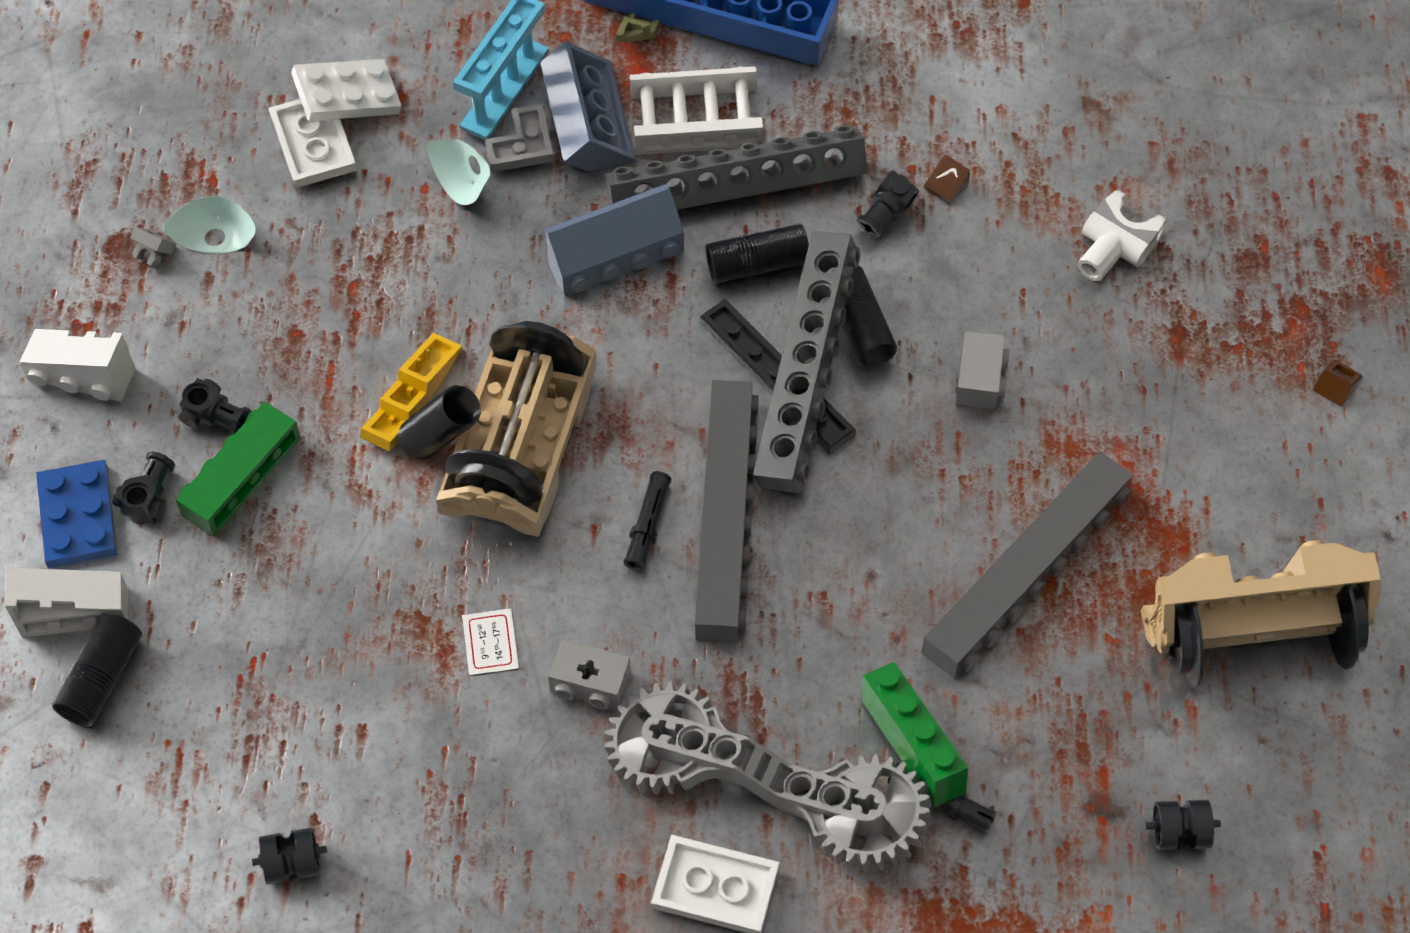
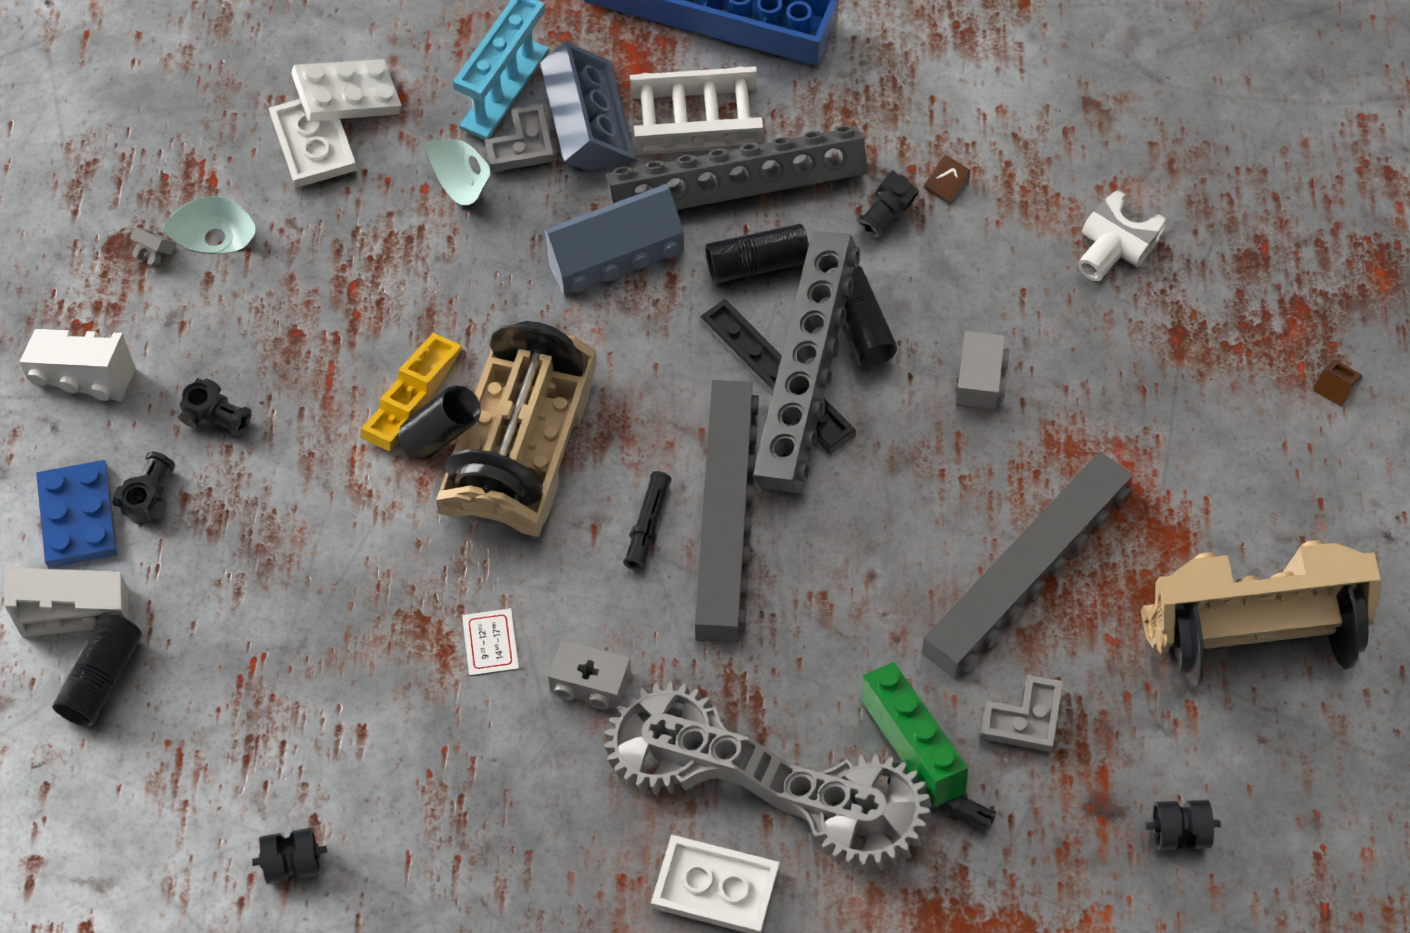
green brick [176,401,301,537] -> none
olive slope [616,13,661,42] -> none
none -> light grey plate [979,675,1063,752]

